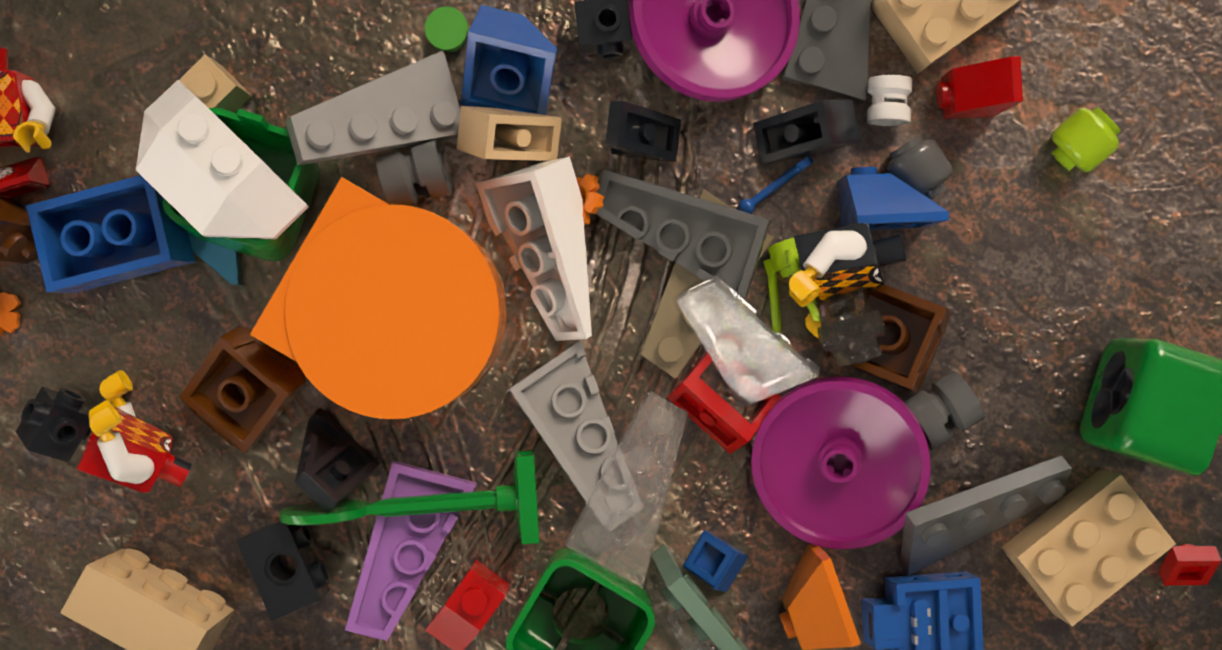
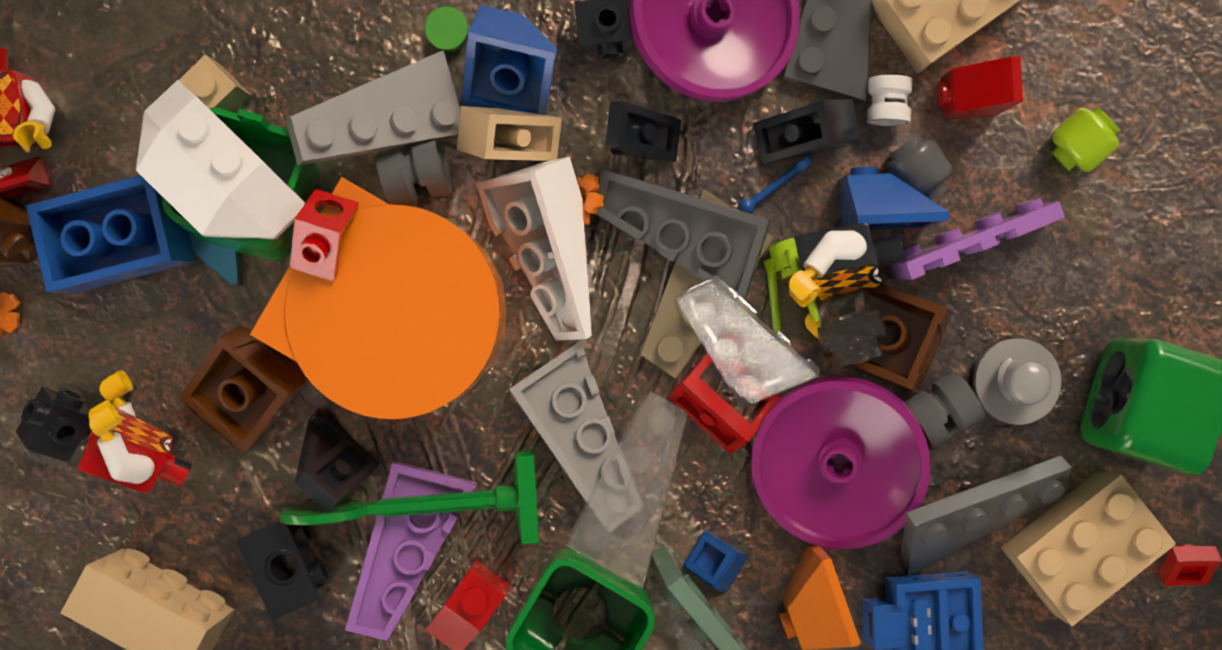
none -> bracket [290,189,359,281]
none -> medium lavender wing [885,197,1065,280]
none -> light grey plate [972,338,1062,425]

